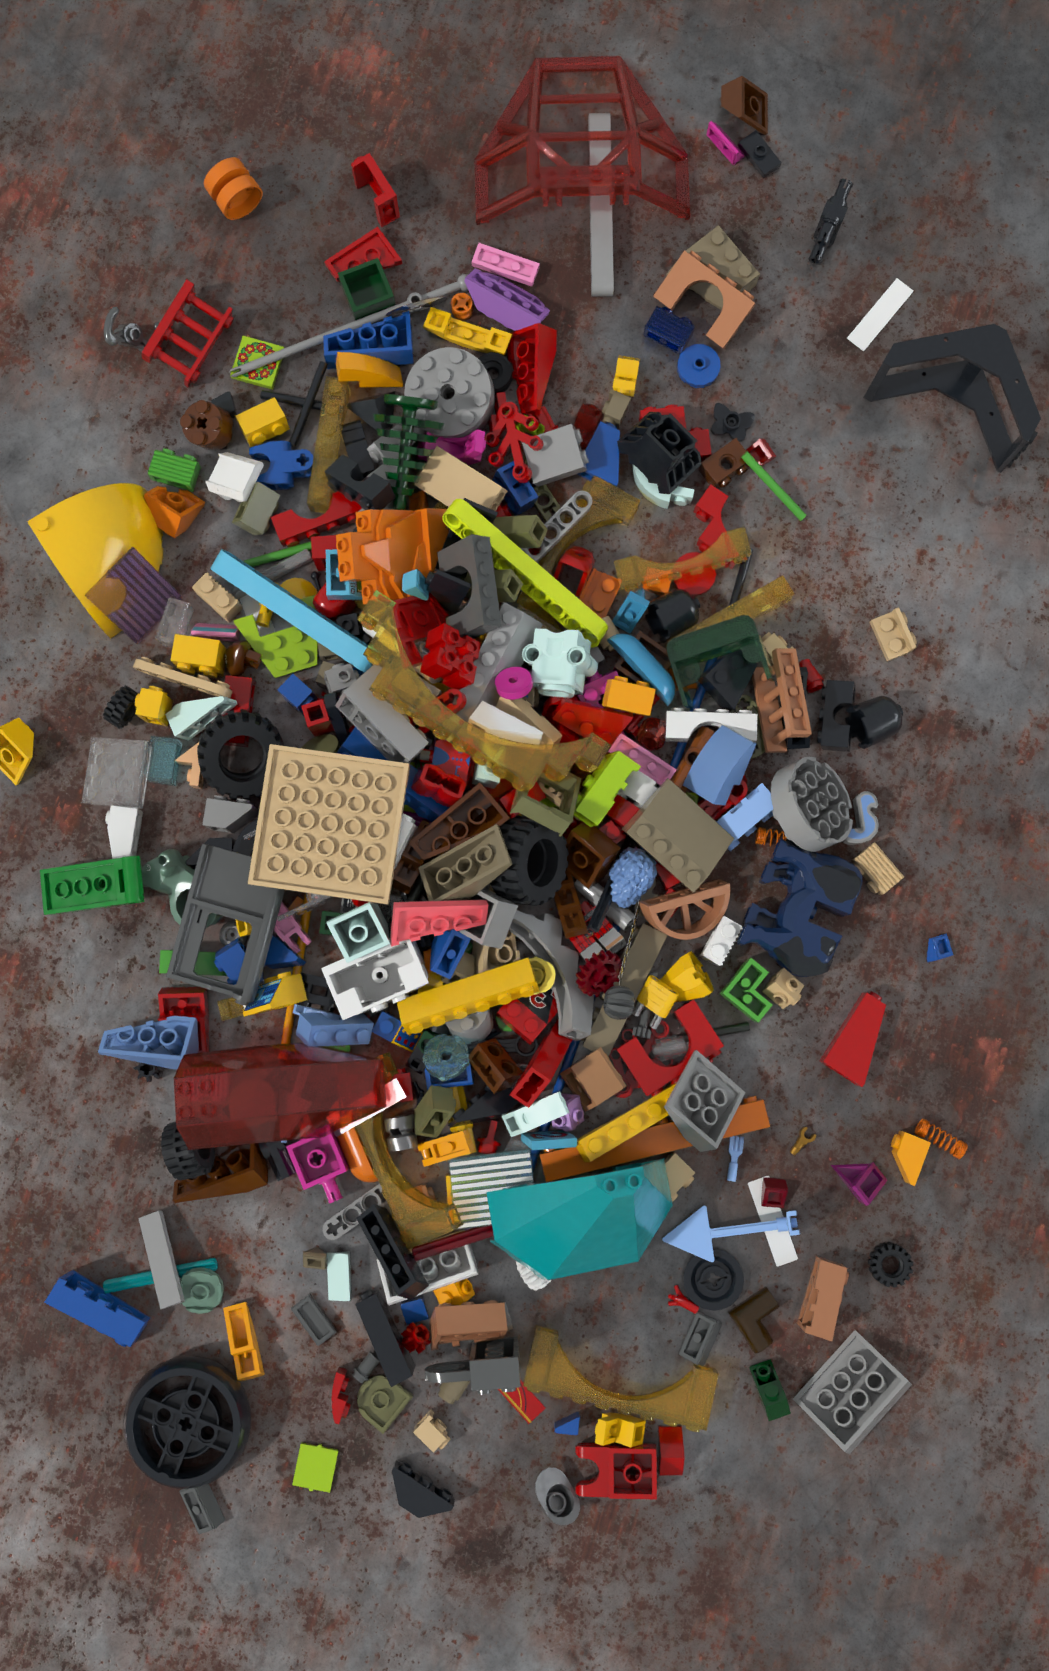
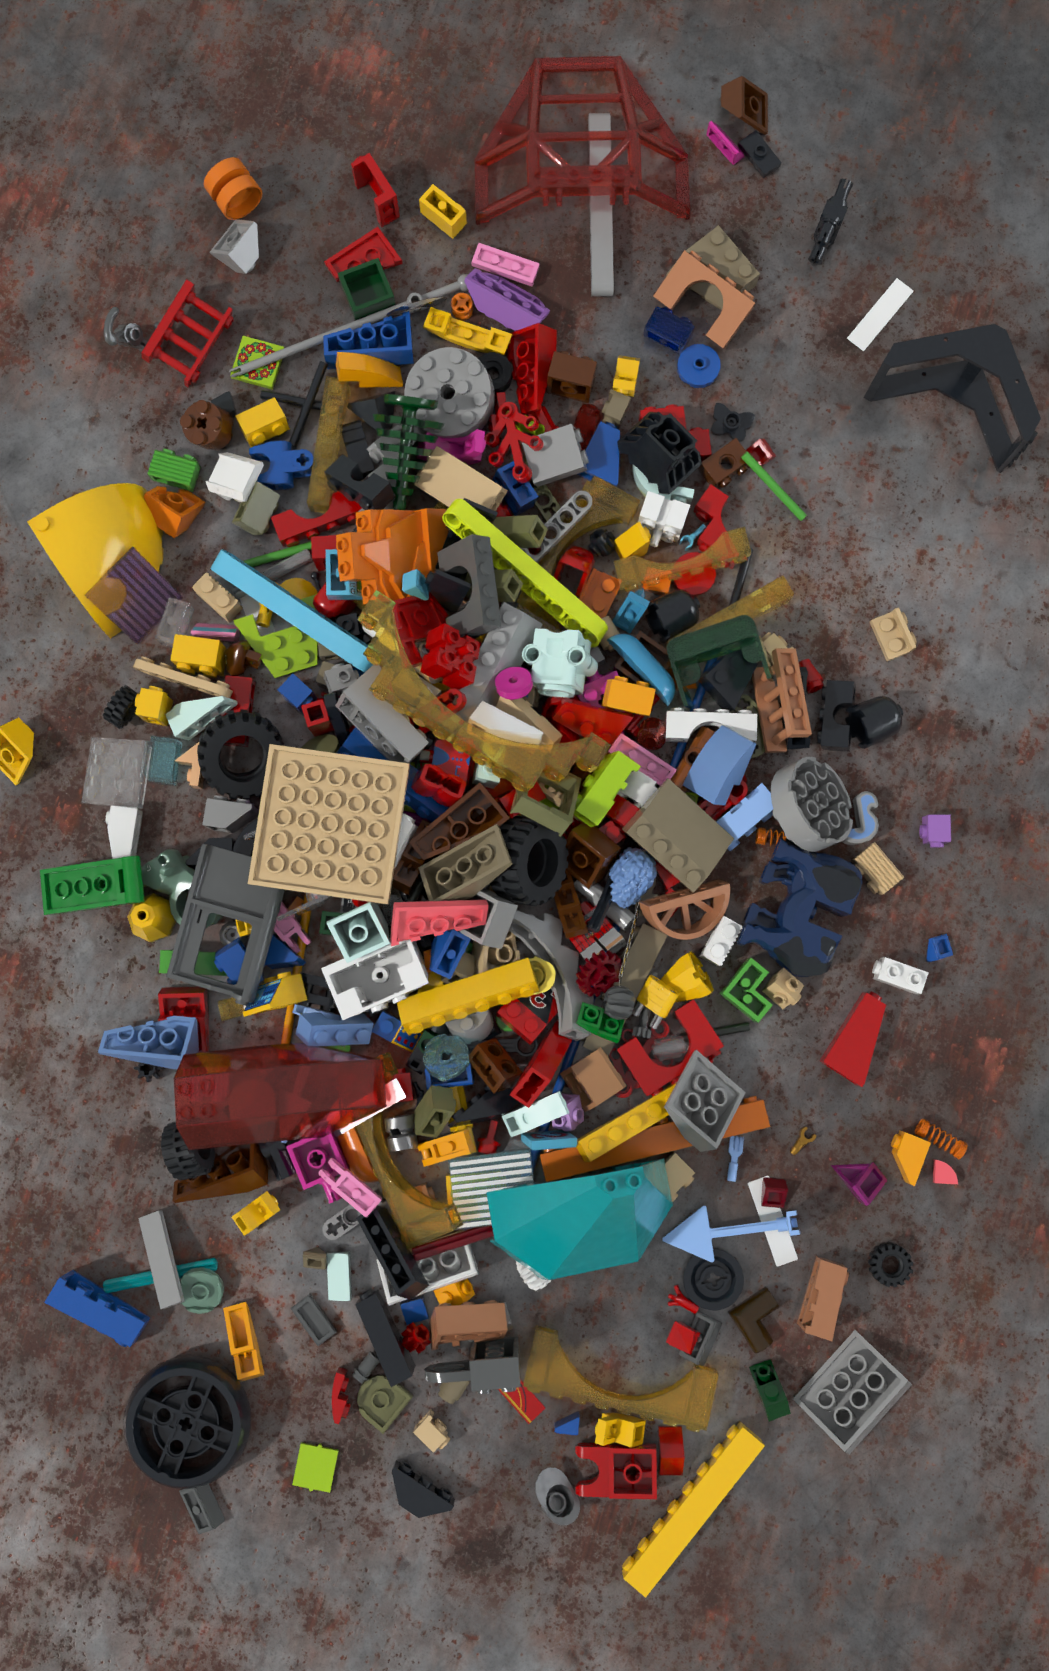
orange slope [409,491,429,511] -> none
none -> yellow cone [127,893,176,942]
none -> light grey slope [210,219,259,274]
none -> yellow brick [231,1191,280,1236]
none -> bright pink hinge [318,1158,382,1217]
none -> yellow brick [419,184,467,239]
none -> reddish brown brick [547,351,597,404]
none -> green slope [576,1002,624,1043]
none -> black gear [588,529,616,557]
none -> yellow slope [614,522,651,565]
none -> yellow brick [622,1421,765,1598]
none -> white brick [638,491,690,547]
none -> red slope [666,1321,700,1355]
none -> medium azure hand [679,524,707,551]
none -> white brick [872,957,928,994]
none -> medium lavender brick [919,815,951,848]
none -> coral tile [933,1159,958,1184]

